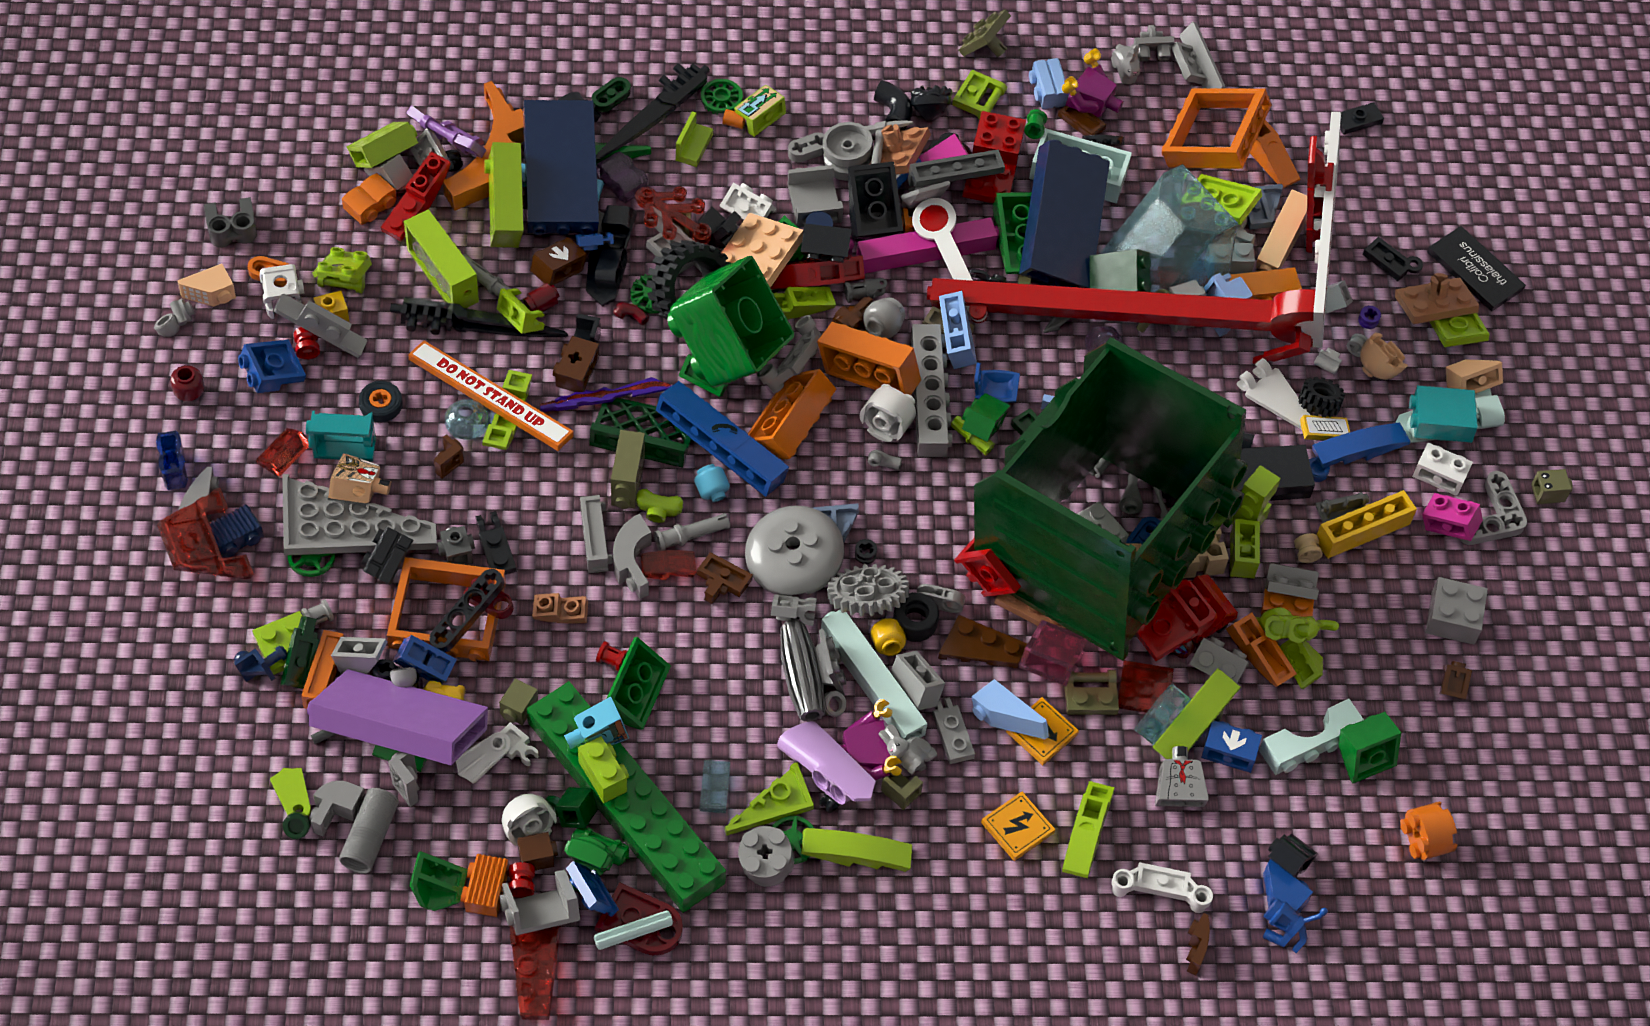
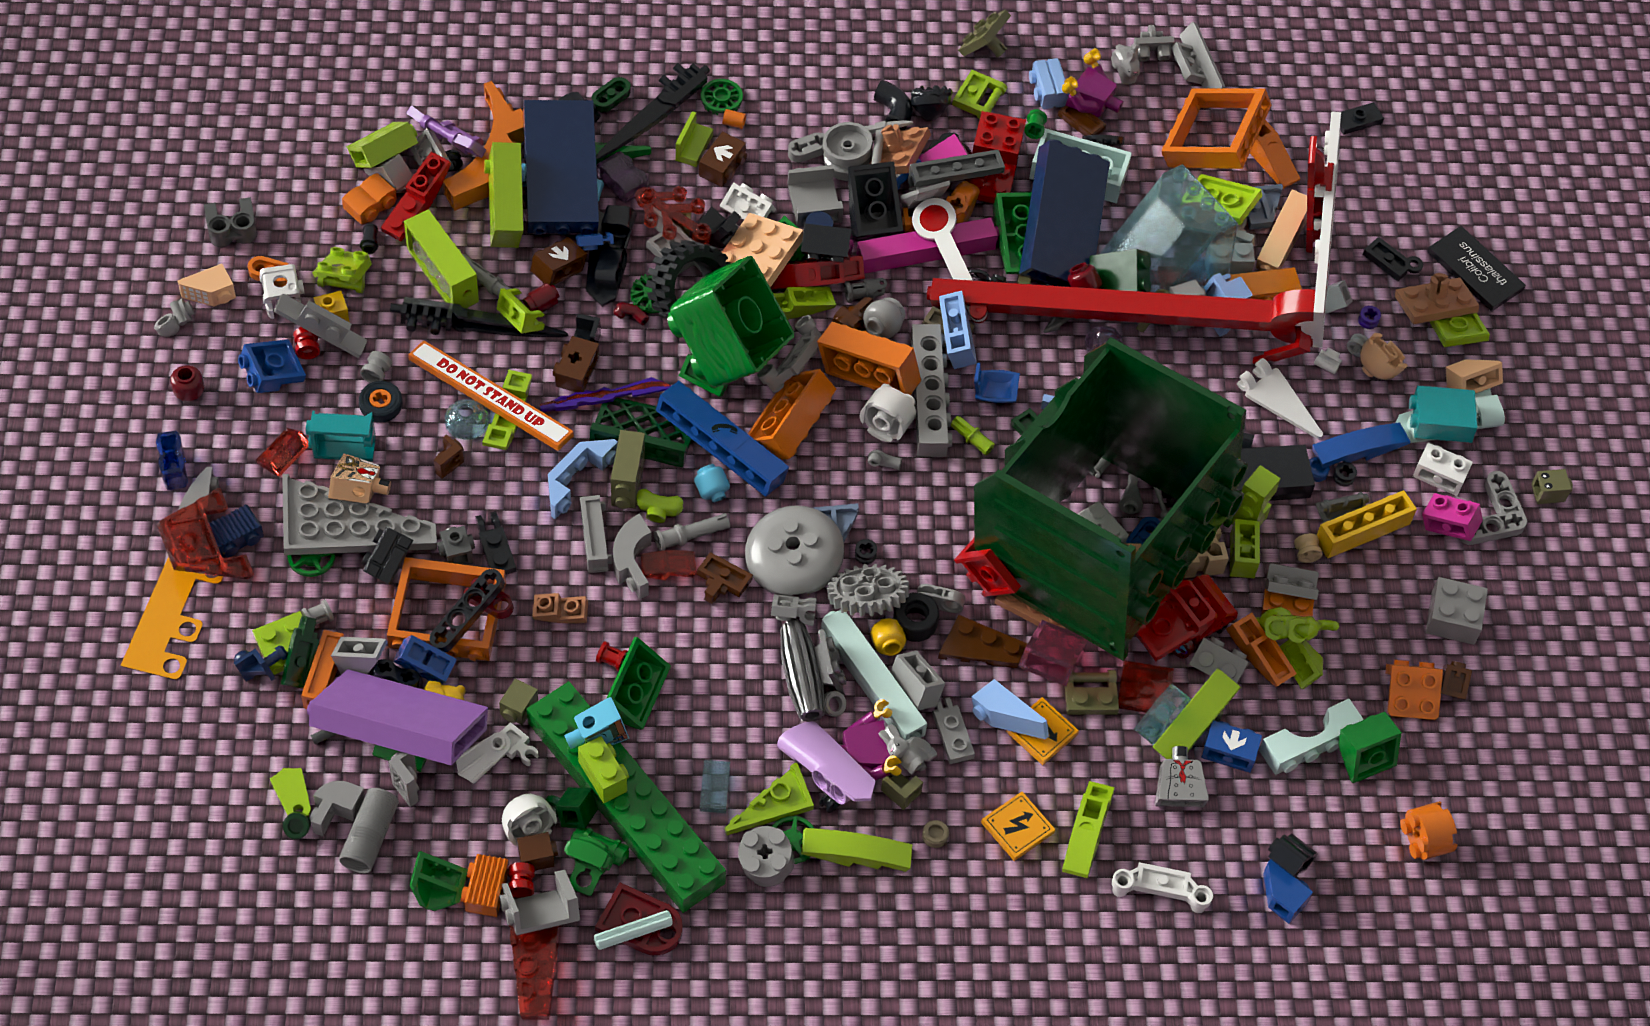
light grey piece [390,667,417,687] -> none
blue plate [566,861,619,917] -> none
panel [734,85,786,137] -> none
green brick [962,393,1010,442] -> none
reddish brown slope [1186,913,1210,976] -> none
blue piece [1263,898,1328,953] -> none
black tyre [1298,377,1345,418] -> none
tile [1300,415,1350,441] -> none
none -> light orange piece [120,549,227,679]
none -> black pin [360,223,379,254]
none -> light grey wheel [360,351,392,383]
none -> light blue slope [548,439,618,519]
none -> reddish brown brick [699,131,747,187]
none -> dark tan tile [922,820,949,848]
none -> orange piece [946,181,980,224]
none -> dark red head [1067,262,1102,289]
none -> black bush [1333,462,1357,487]
none -> orange bracket [1385,659,1443,720]

